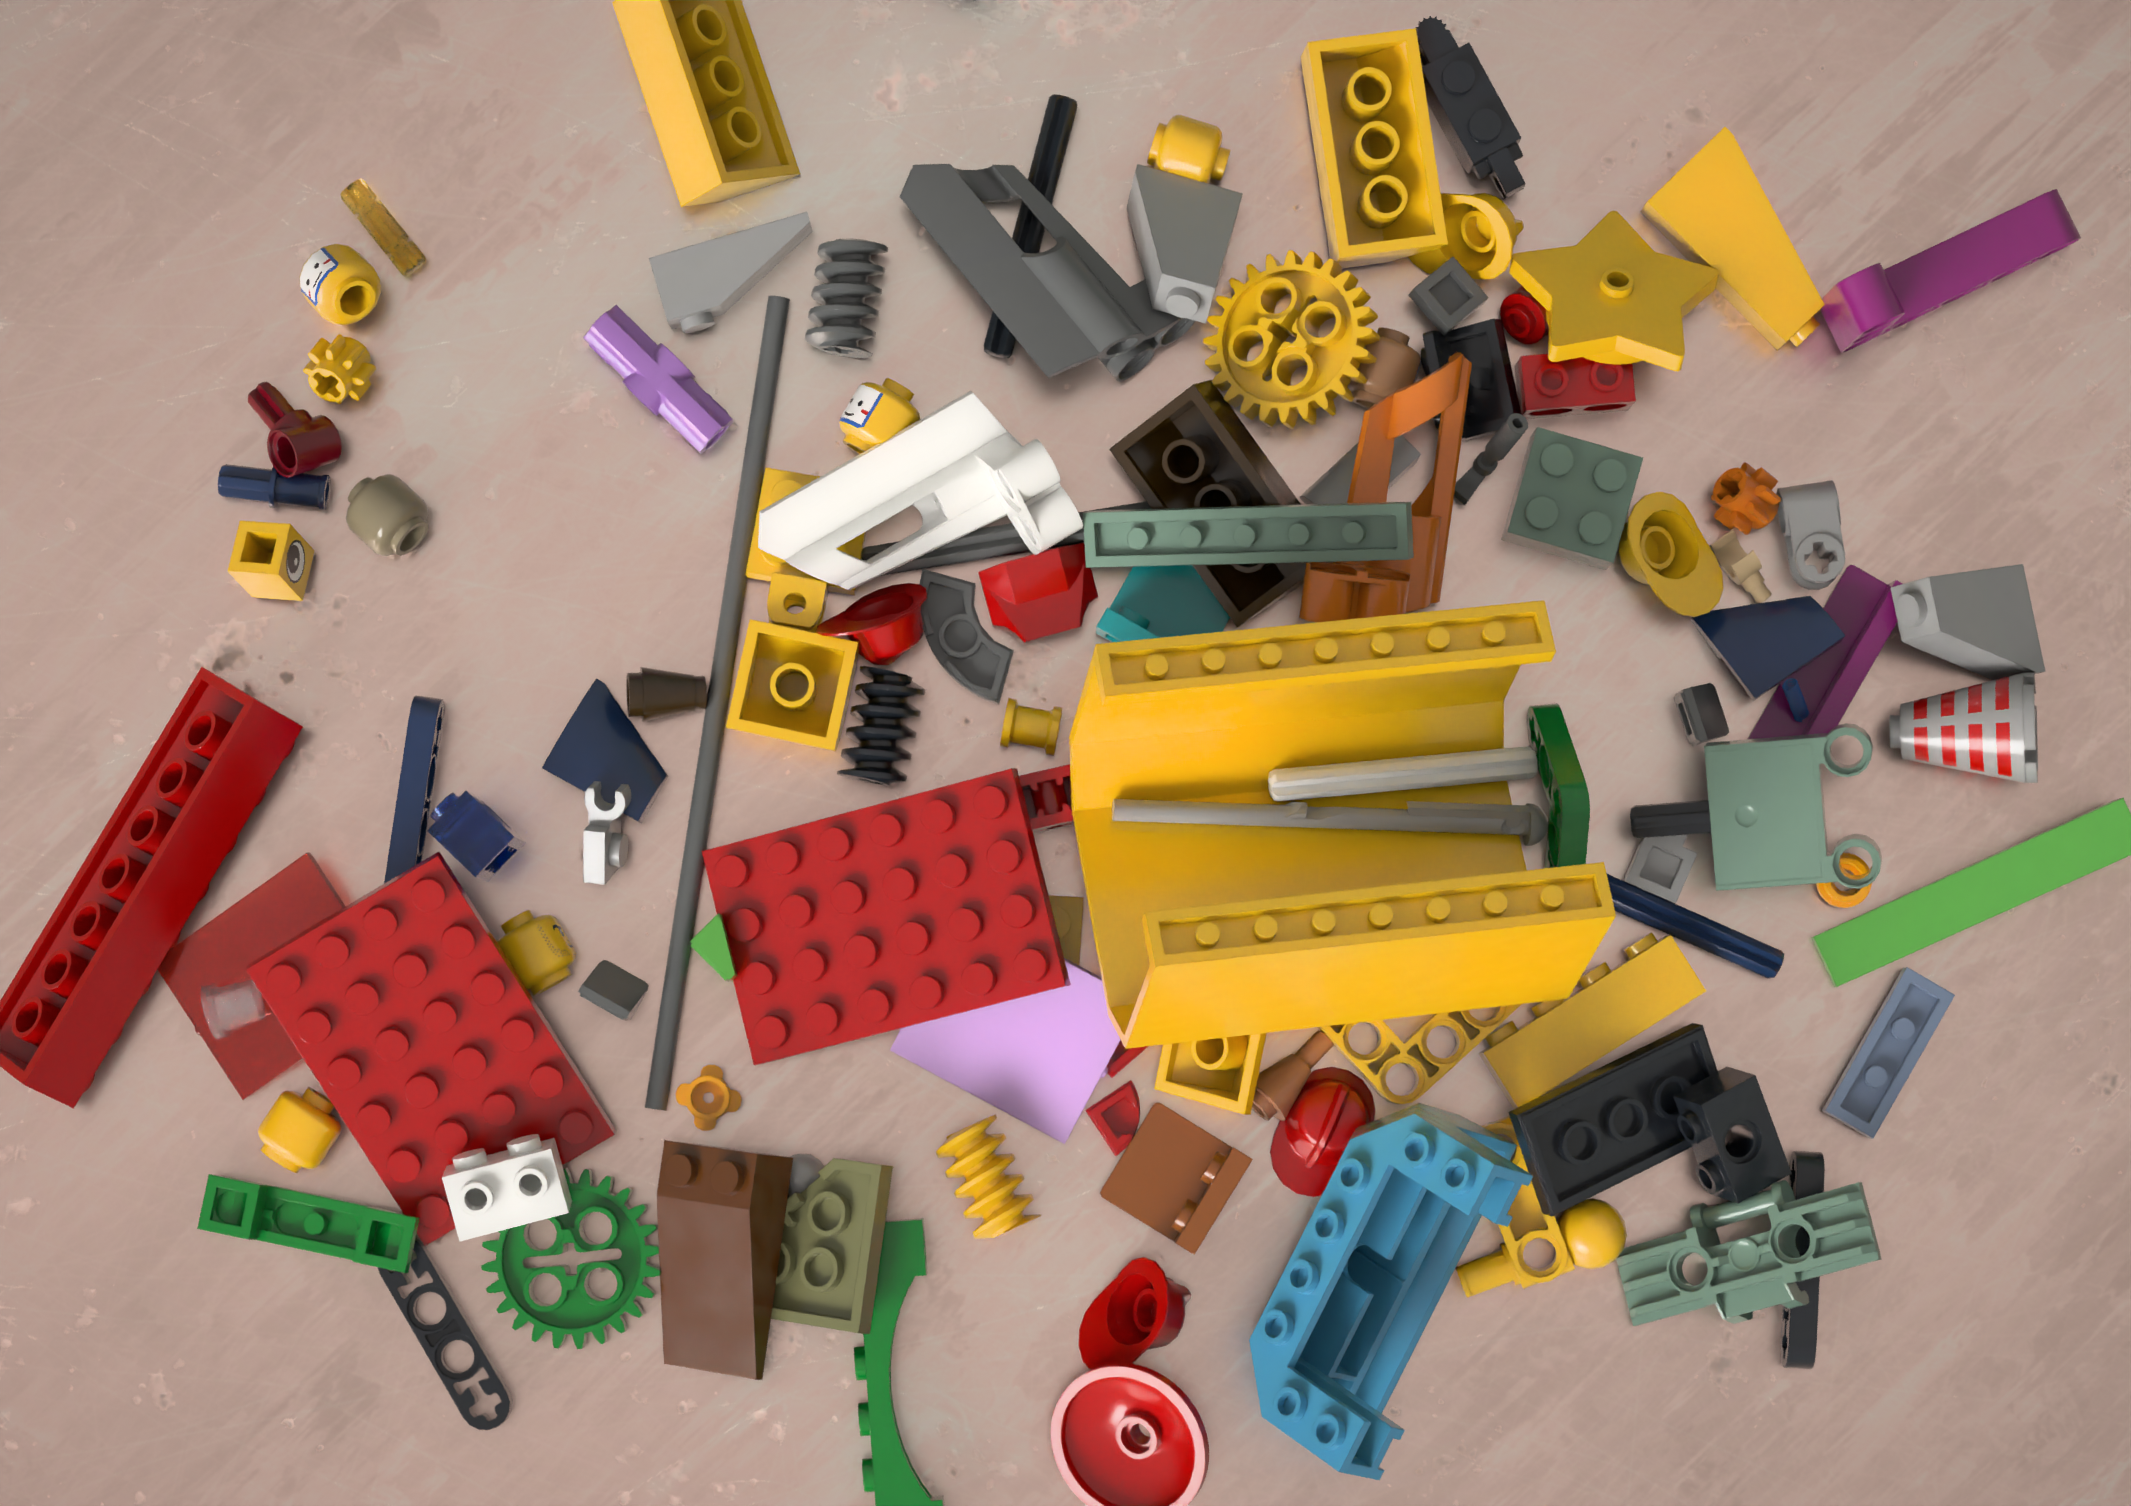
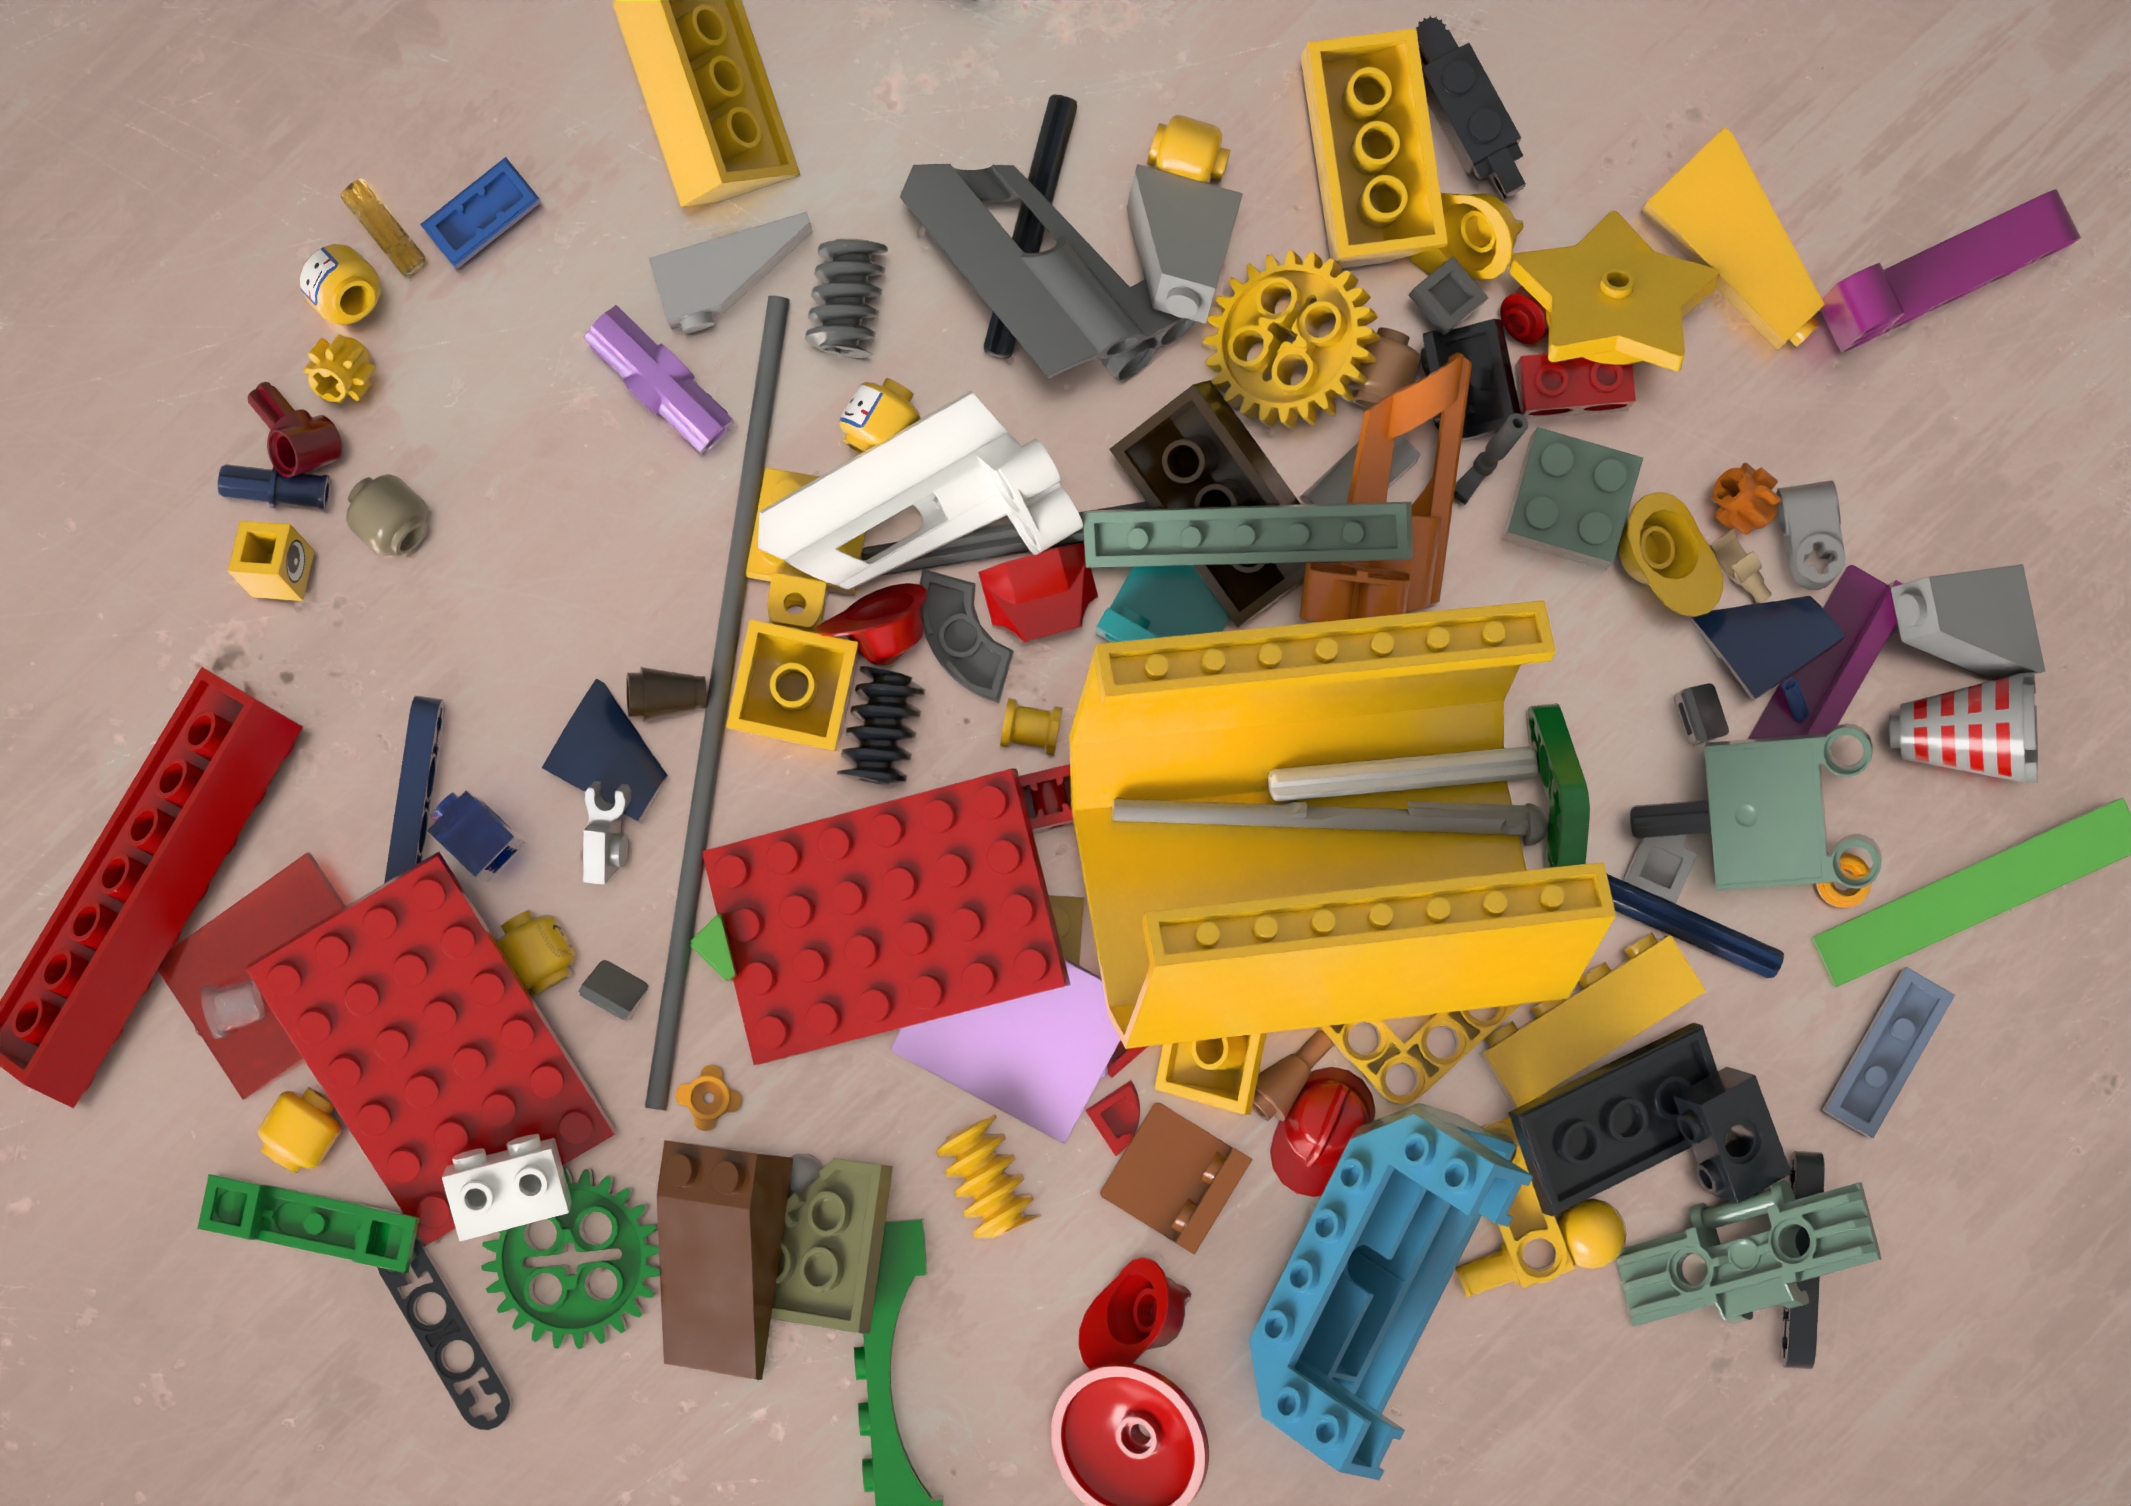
none -> blue plate [420,157,541,270]

